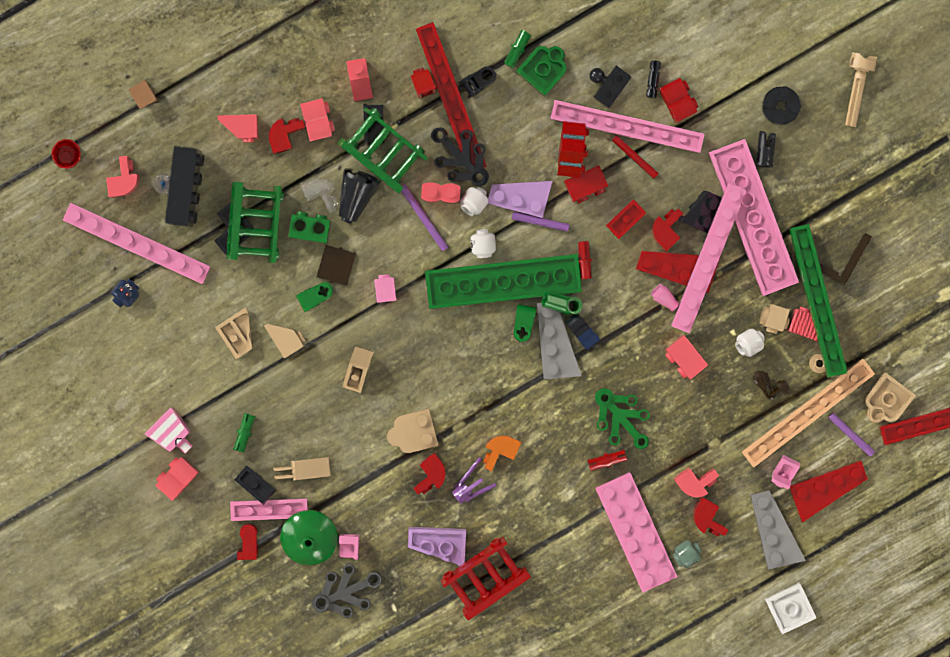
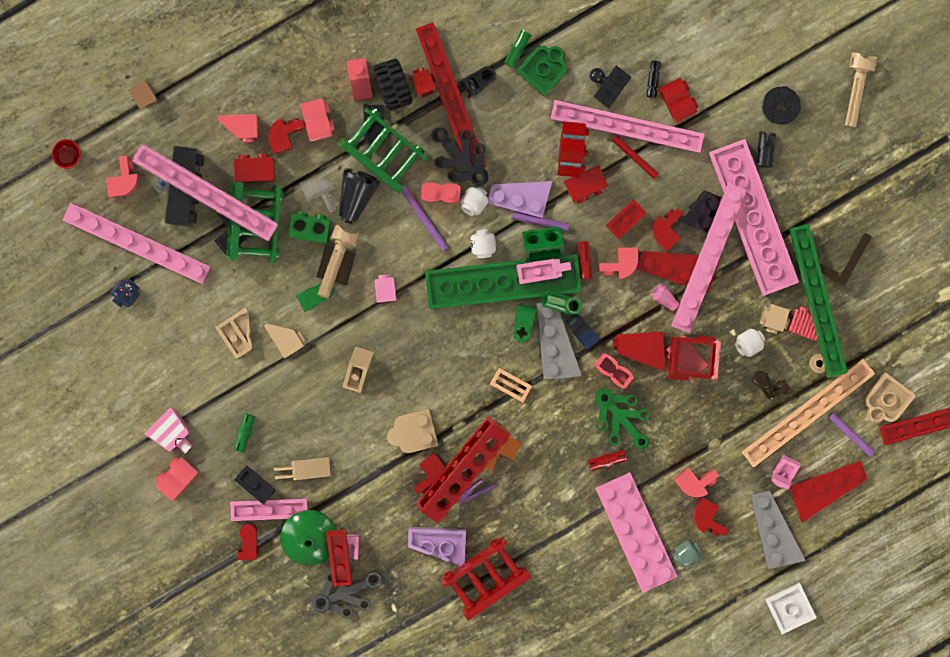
none -> bright pink plate [132,144,278,241]
none -> red brick [234,154,275,183]
none -> tan piece [318,225,359,298]
none -> red tile [326,529,353,587]
none -> black tyre [373,58,412,111]
none -> red brick [416,415,511,523]
none -> light nougat tile [490,368,532,403]
none -> bright pink hinge [517,259,571,284]
none -> green brick [522,227,564,262]
none -> coral brick [594,353,634,388]
none -> coral brick [598,248,638,279]
none -> red slope [613,331,666,370]
none -> red piece [668,336,721,381]

